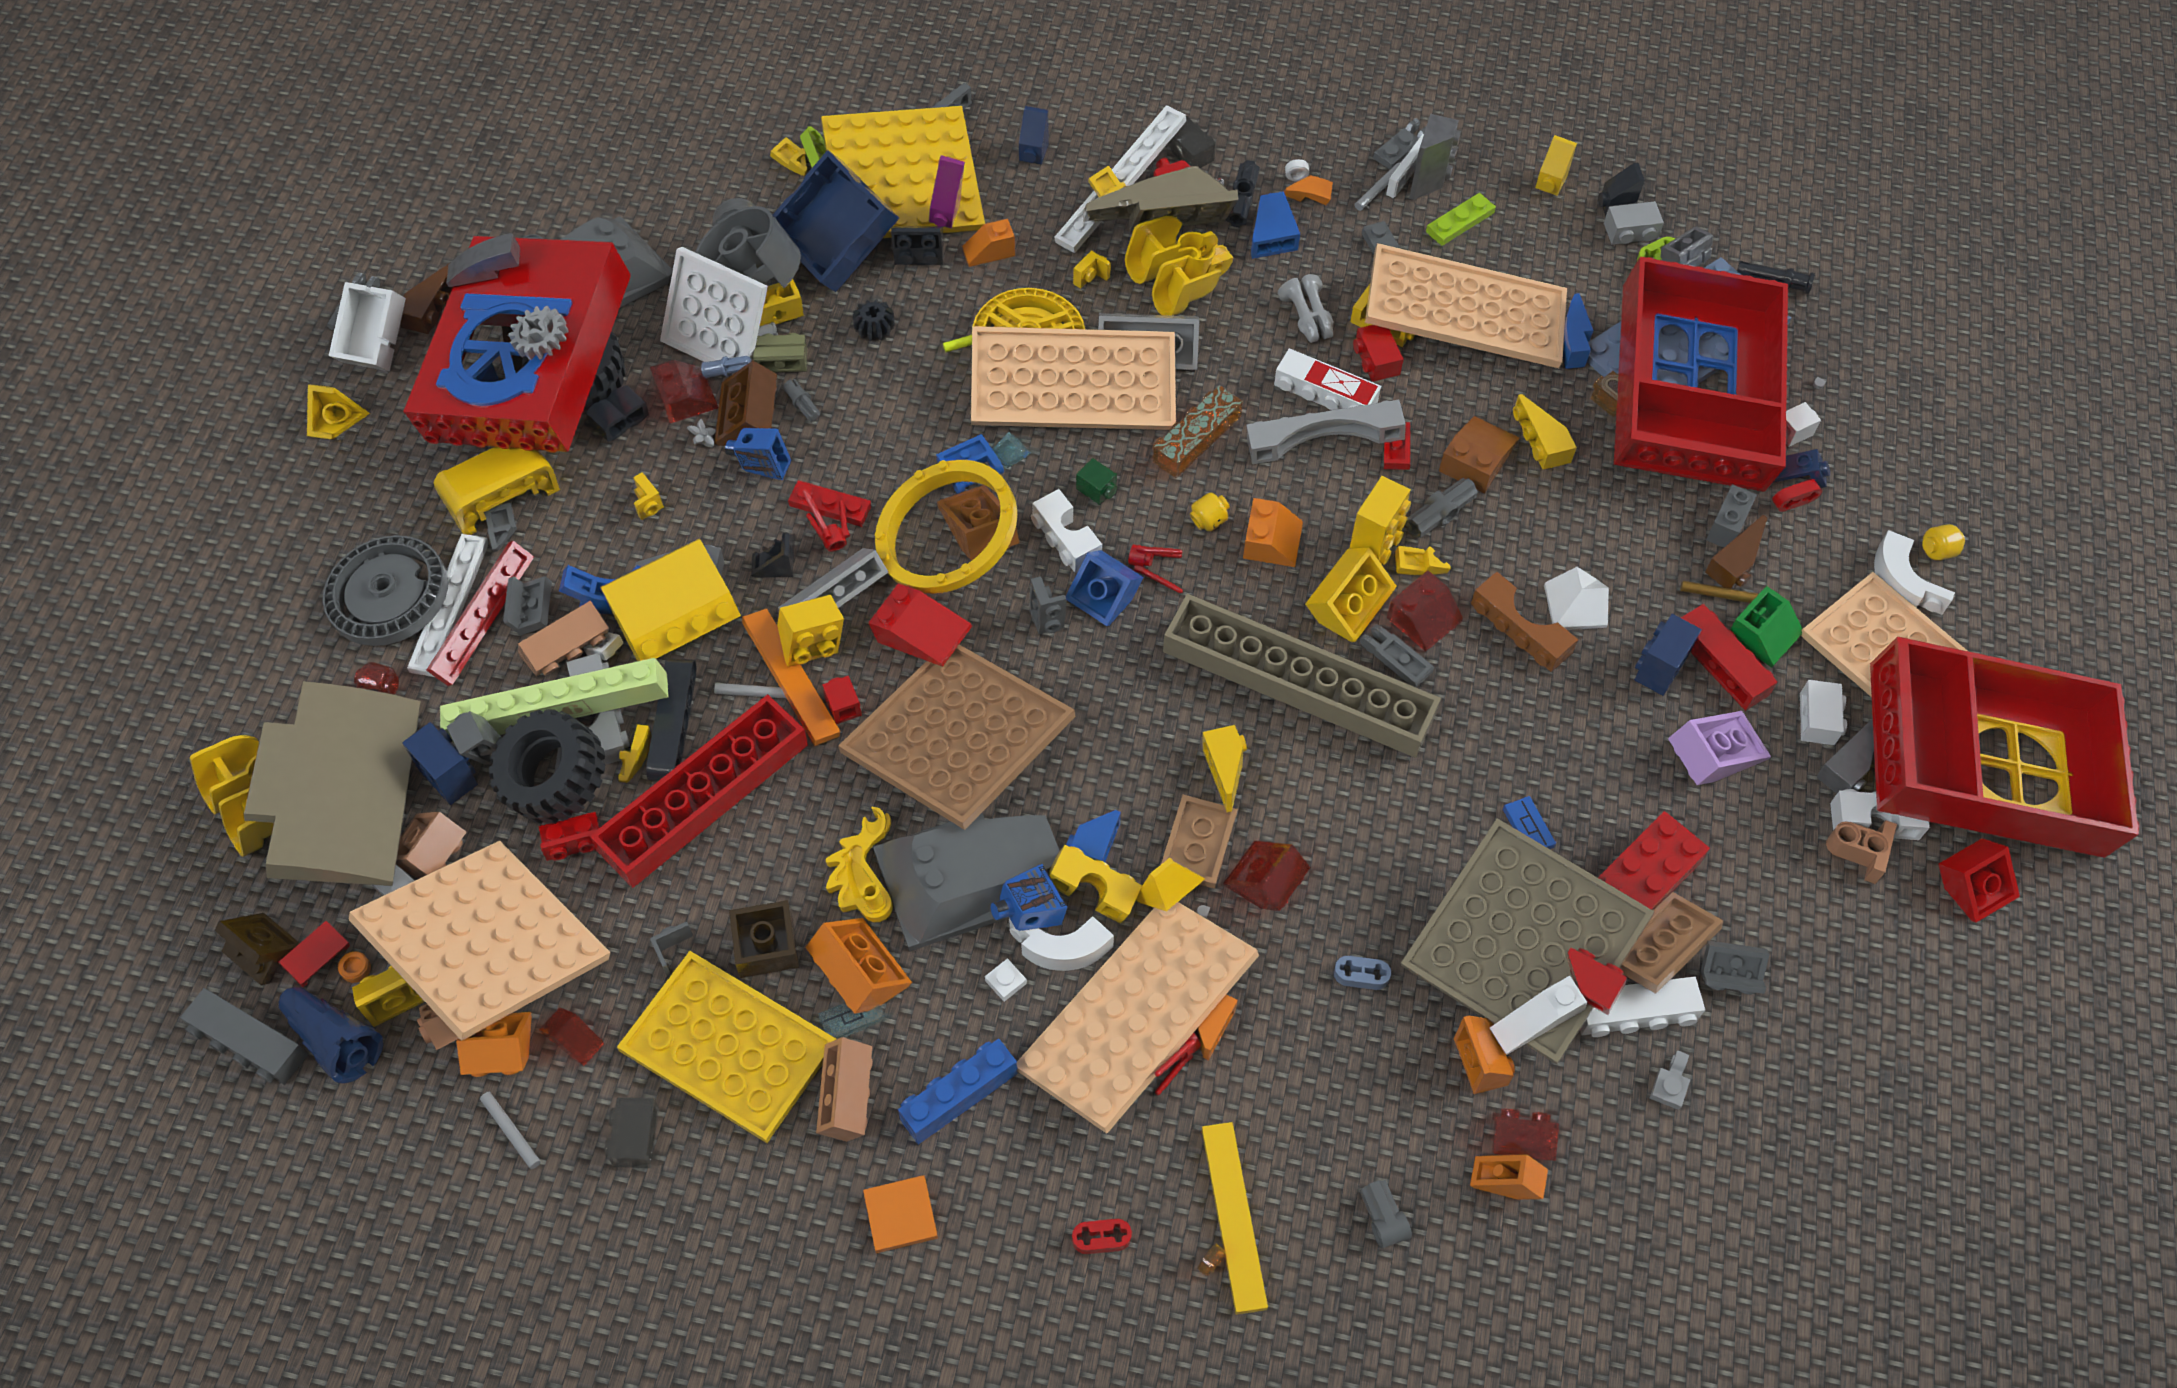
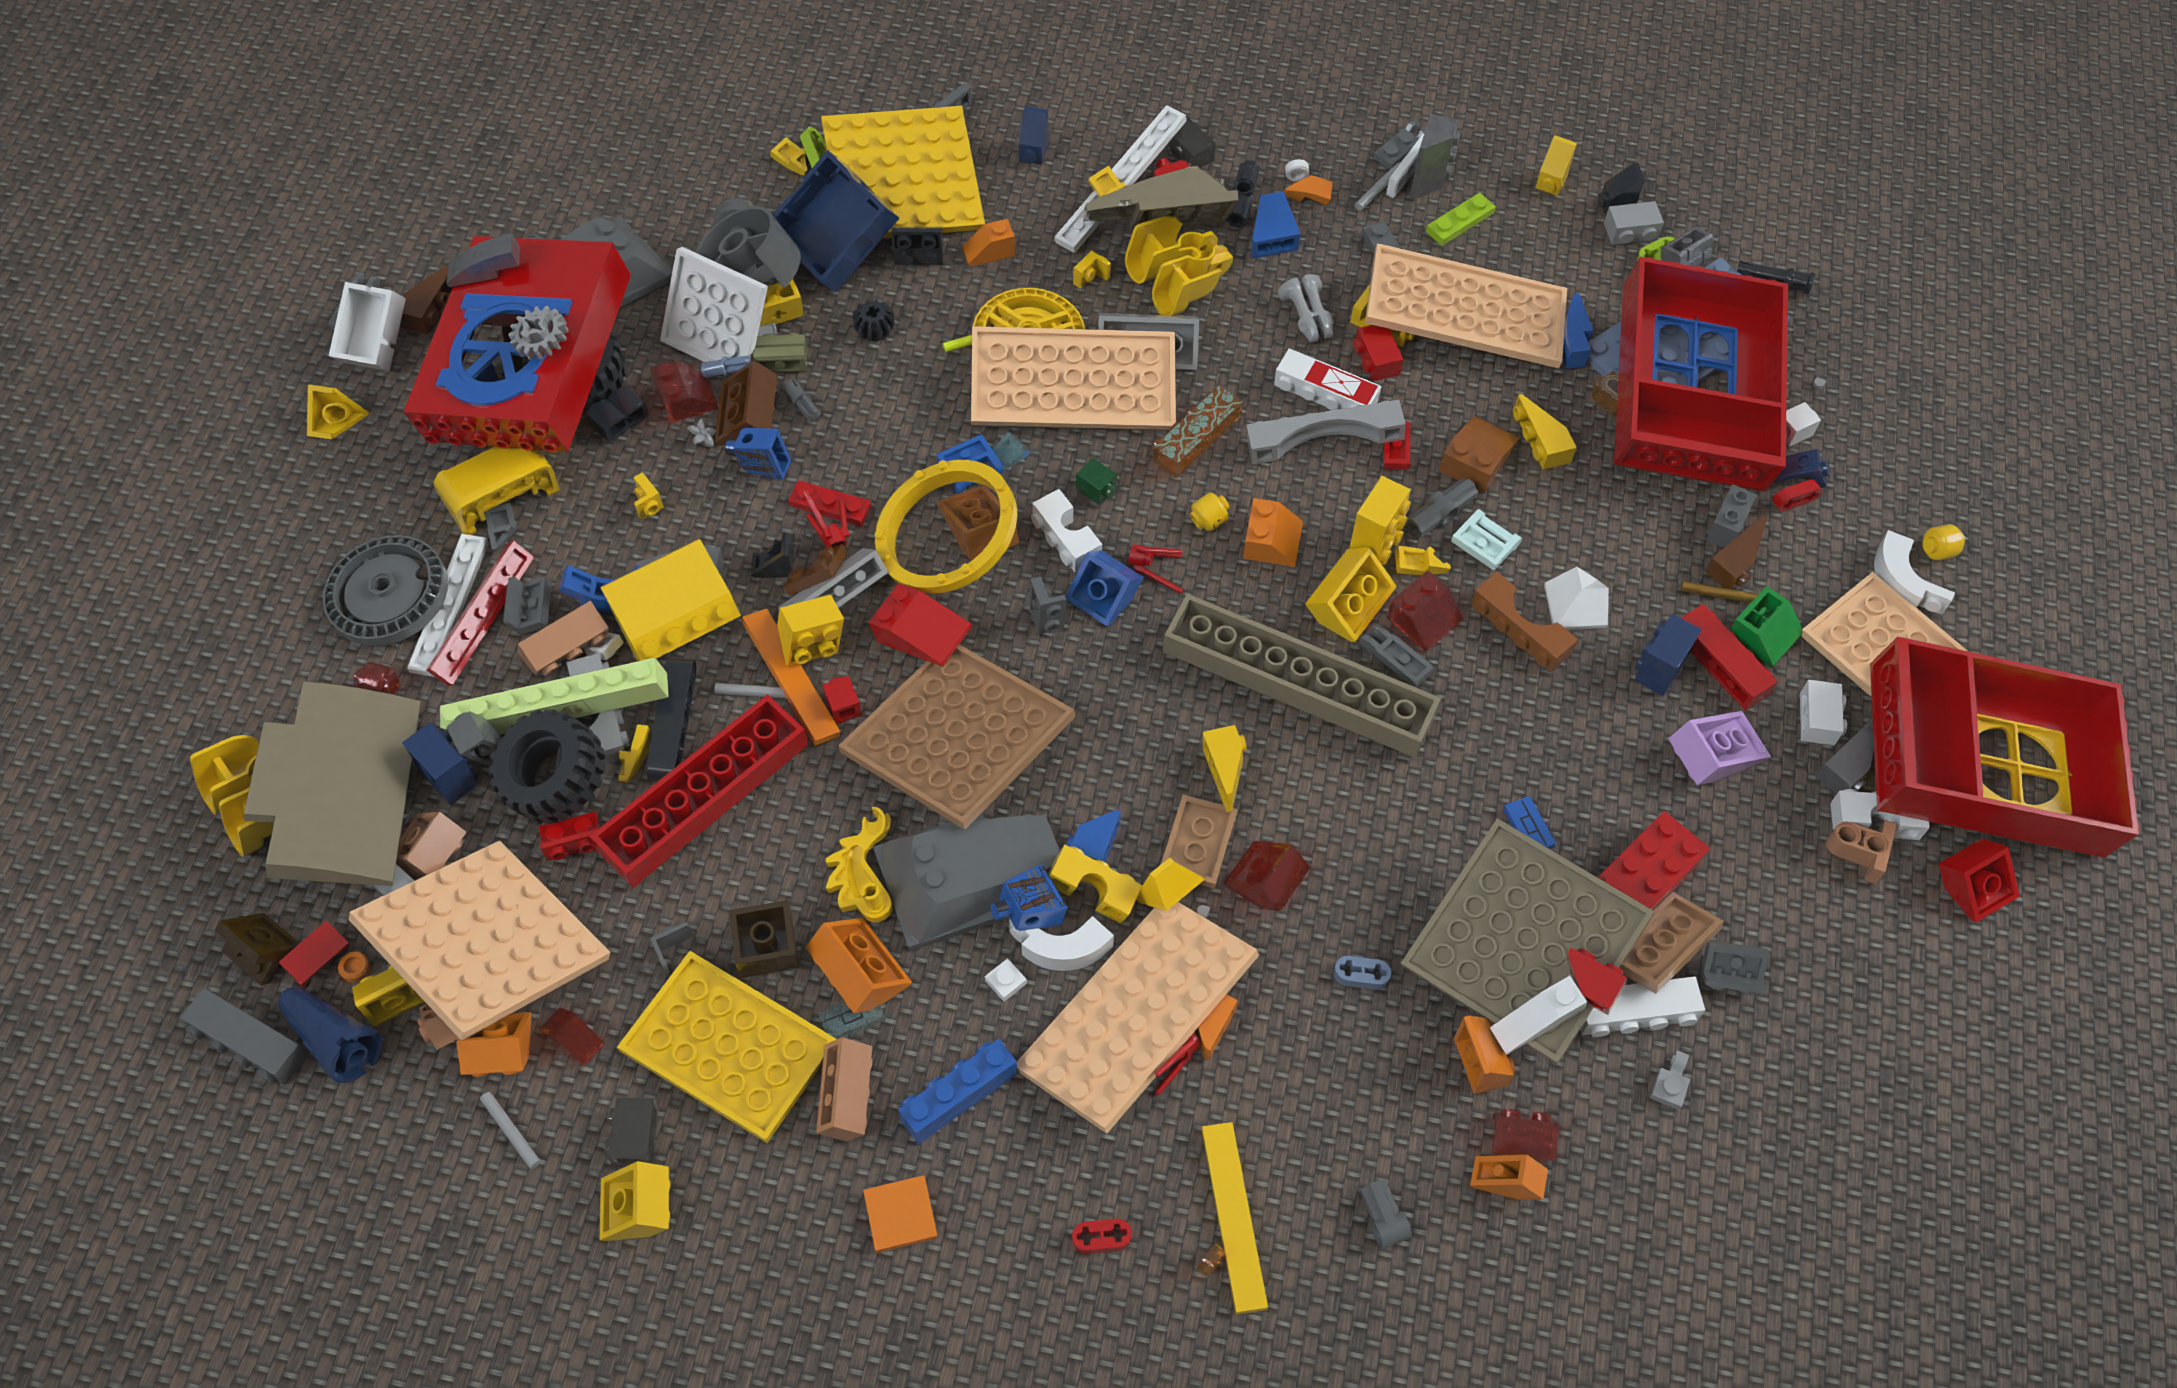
magenta slope [929,155,965,229] -> none
none -> yellow slope [600,1161,670,1241]
none -> reddish brown plate [783,544,847,596]
none -> light aqua plate [1451,509,1522,570]

